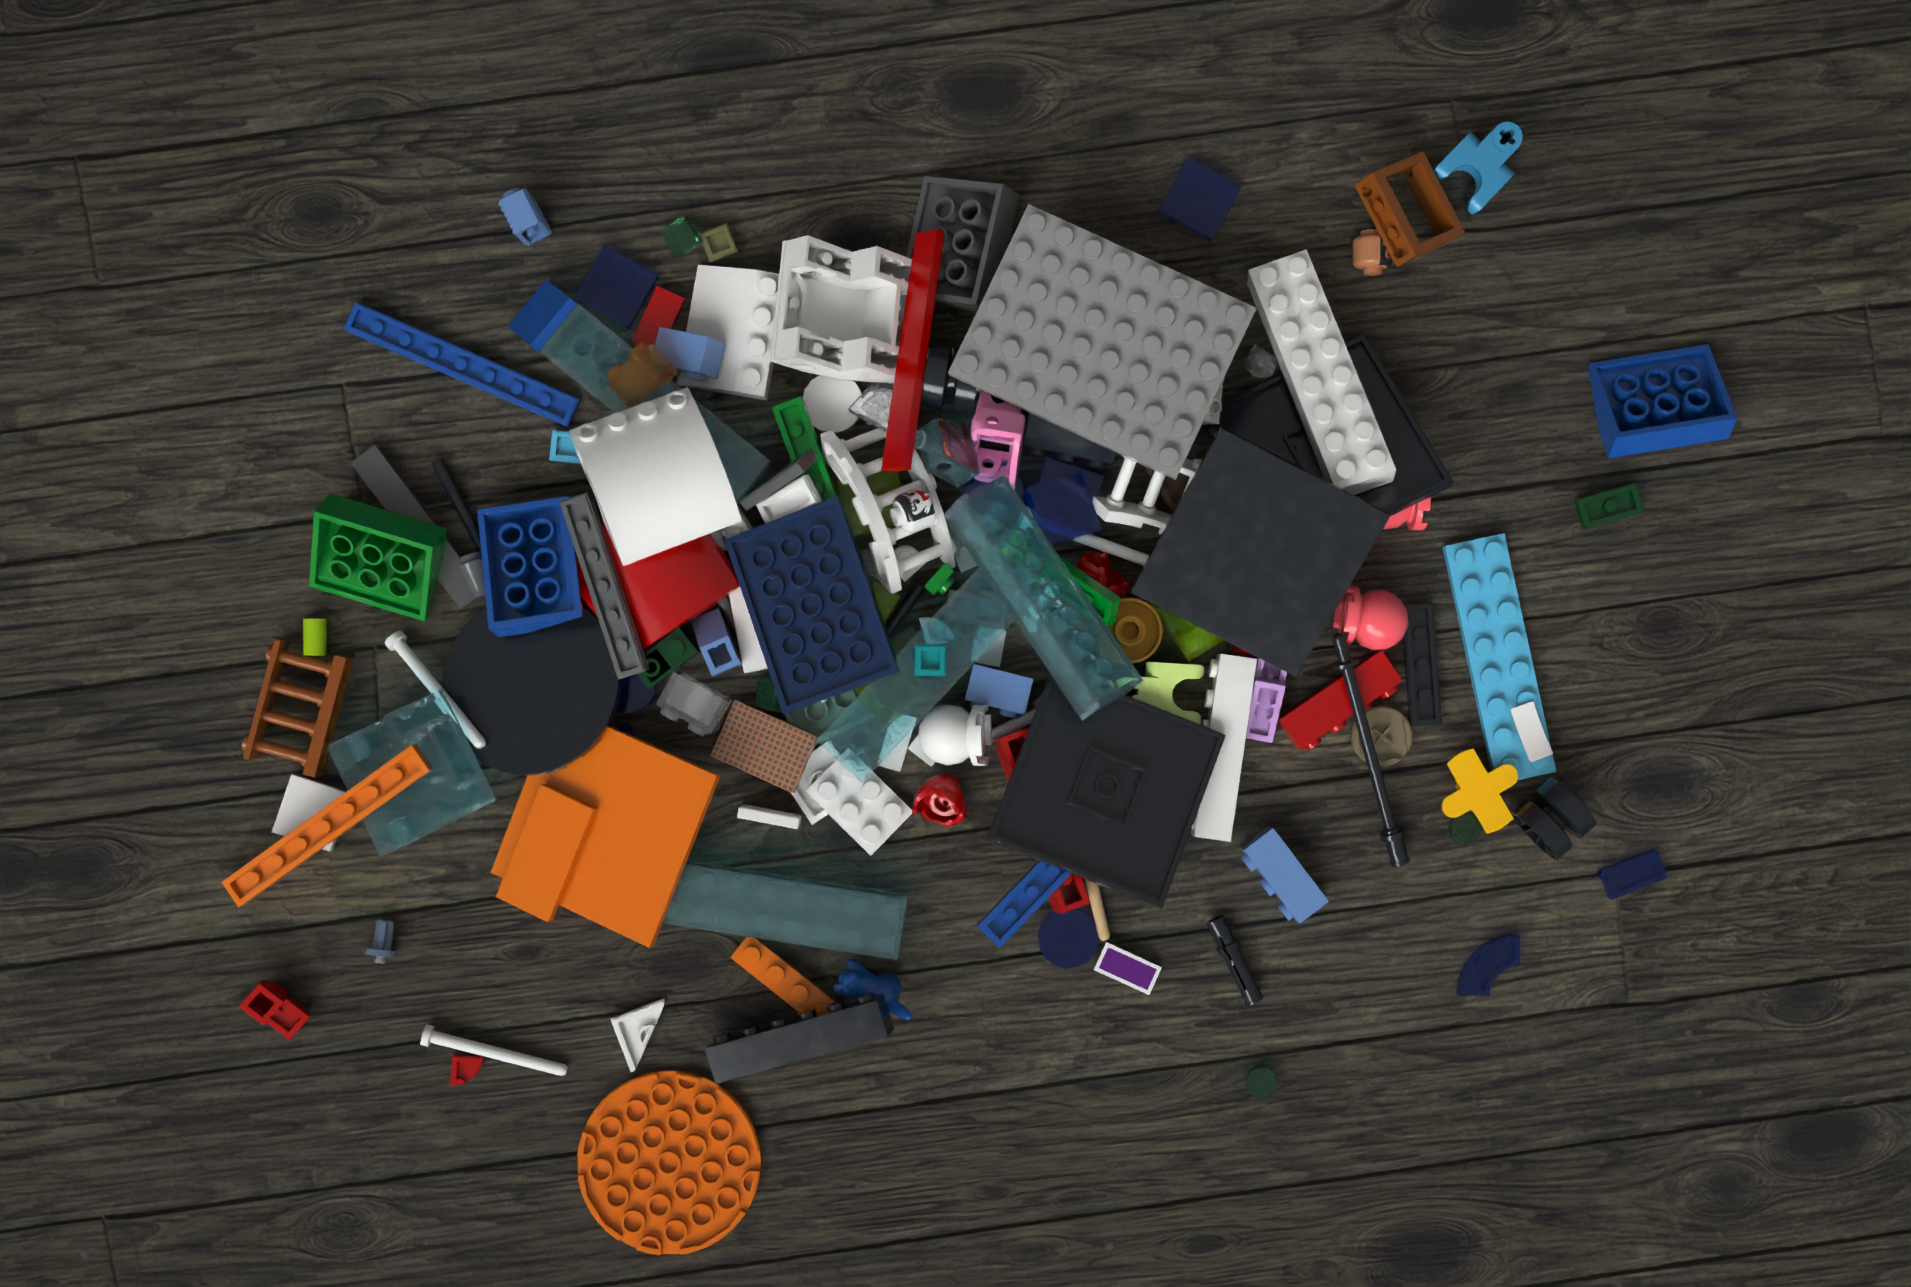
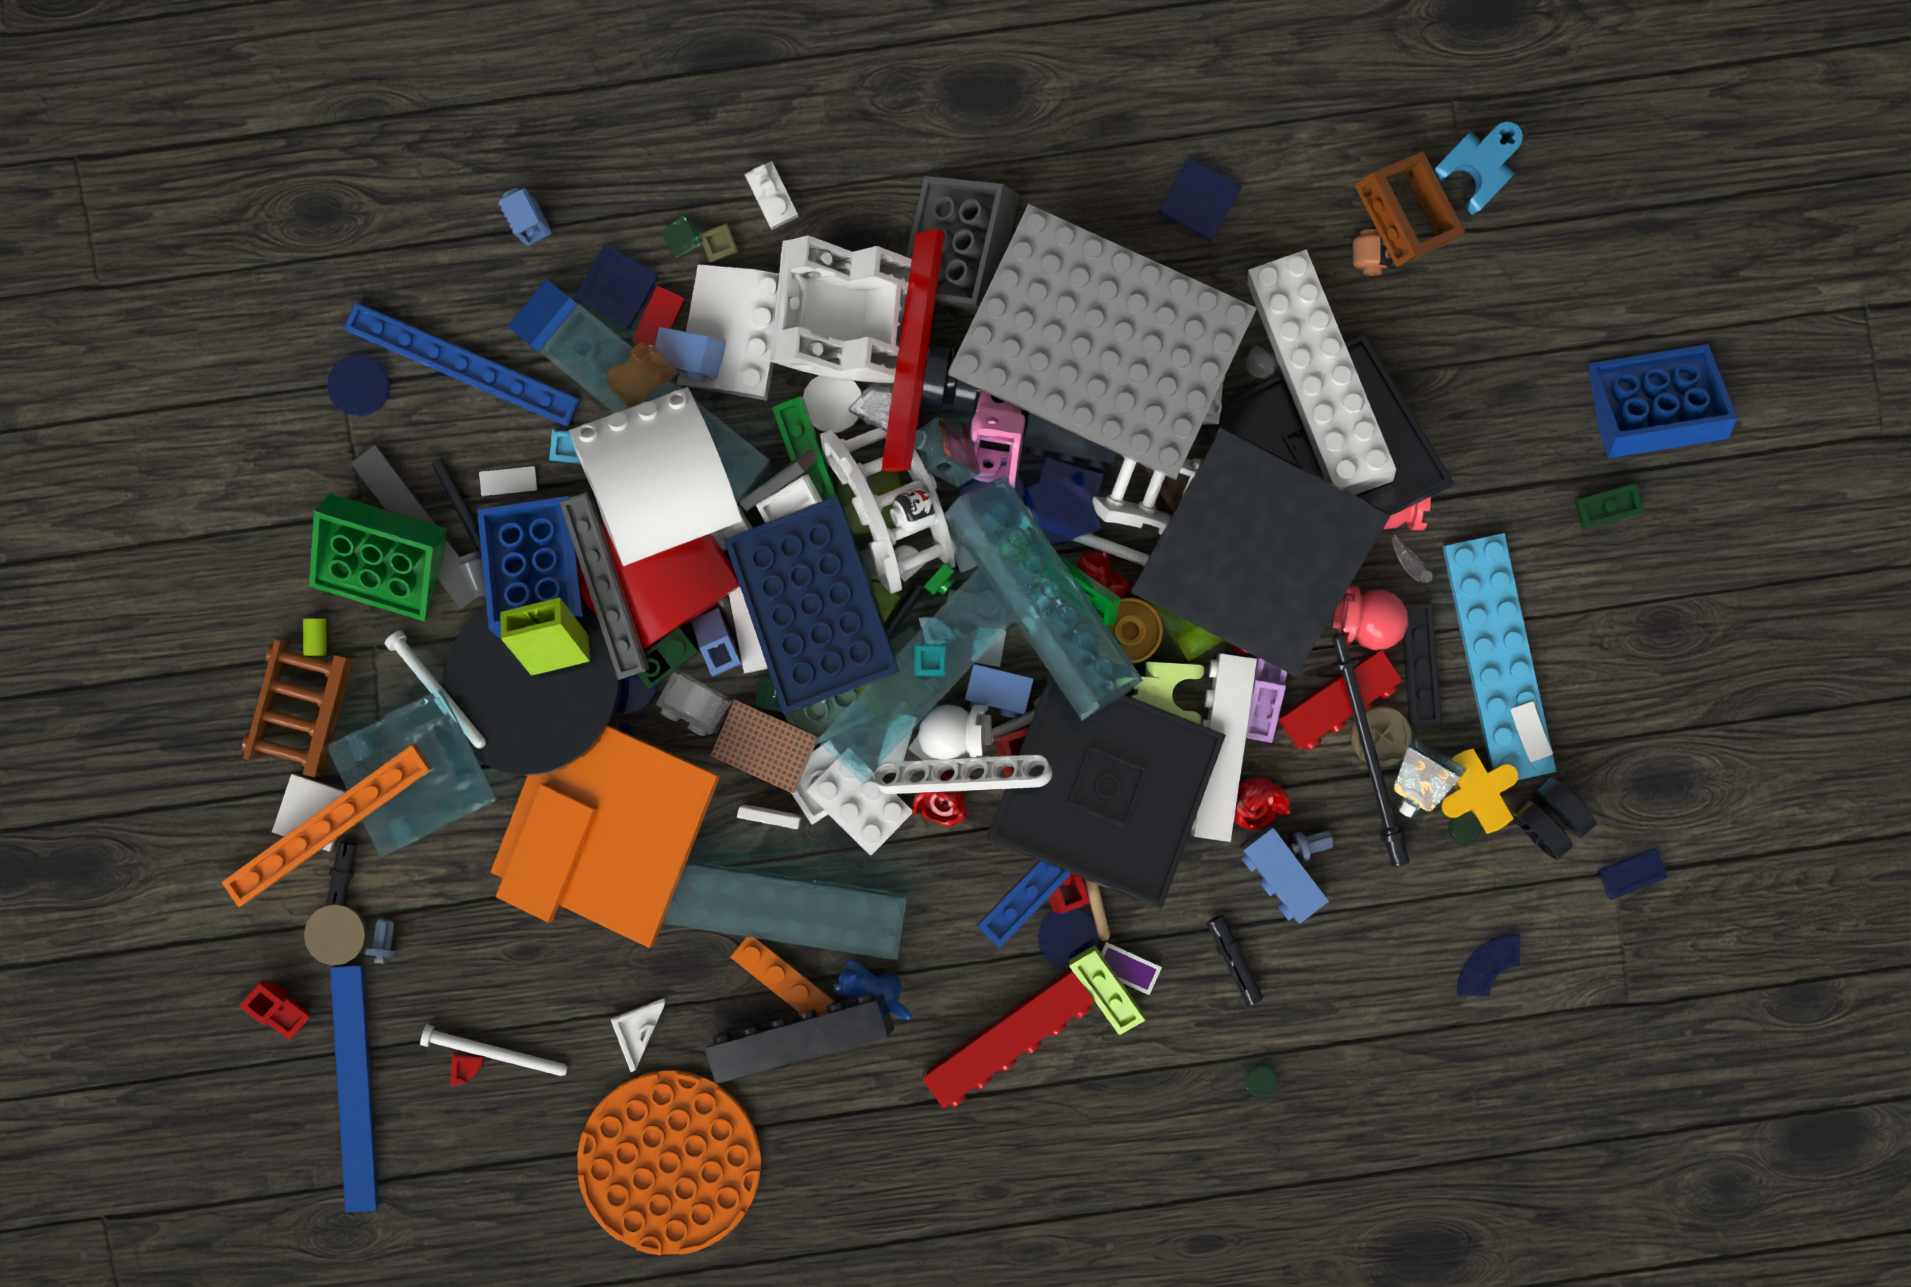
none -> dark tan tile [304,904,368,965]
none -> black pin [325,841,358,906]
none -> clear blue tile [327,355,391,417]
none -> blue tile [330,964,379,1213]
none -> white sticker [479,466,537,496]
none -> lime brick [500,597,590,676]
none -> white plate [745,161,799,230]
none -> white beam [873,755,1052,794]
none -> red brick [922,968,1094,1109]
none -> lime plate [1069,945,1145,1035]
none -> red hair [1234,777,1291,831]
none -> sand blue piece [1290,831,1334,863]
none -> clear bar [1392,535,1433,583]
none -> torso [1393,739,1467,818]

